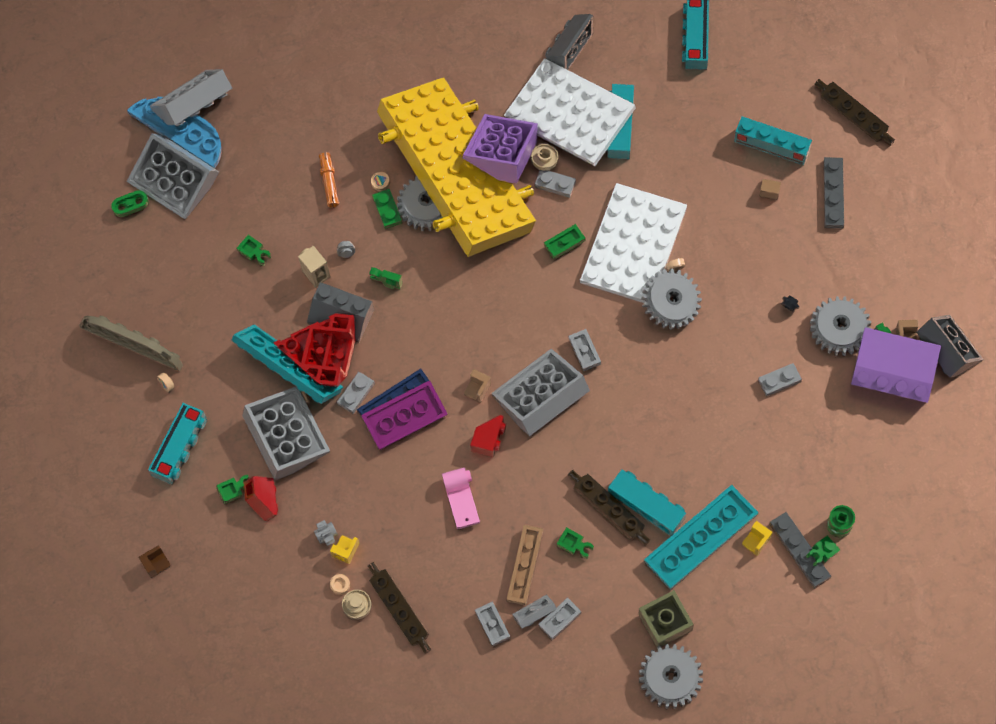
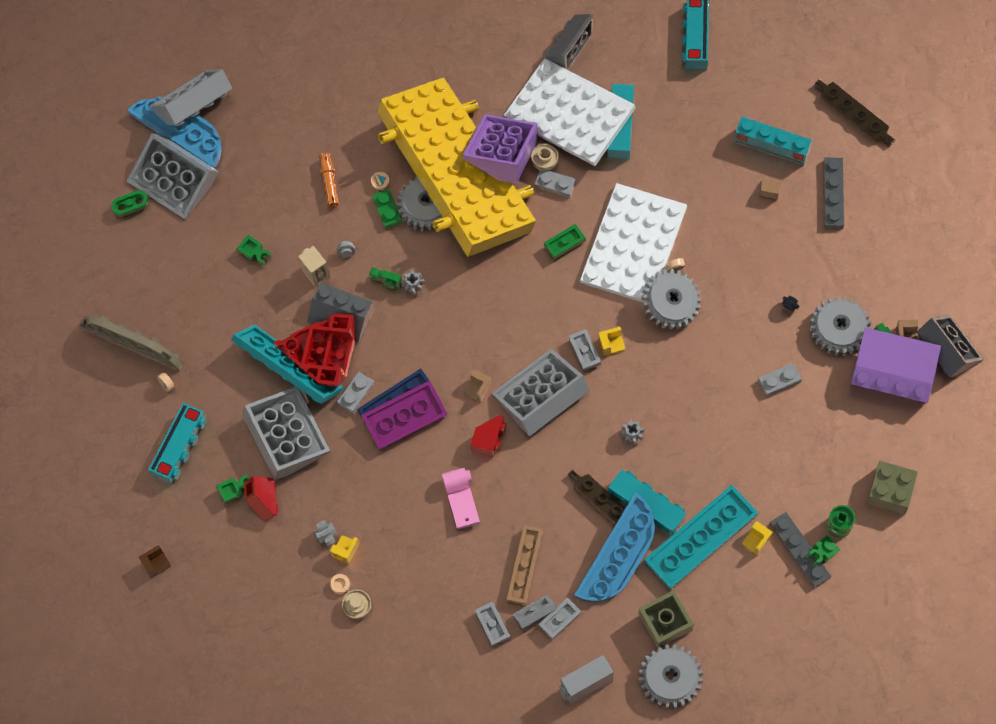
dark brown plate [367,562,432,654] -> none
green plate [557,527,594,559] -> none
none -> light grey gear [401,270,425,295]
none -> light grey brick [559,655,614,705]
none -> dark azure plate [574,492,655,601]
none -> yellow panel [598,327,625,356]
none -> light grey gear [620,419,645,445]
none -> olive brick [867,461,918,515]

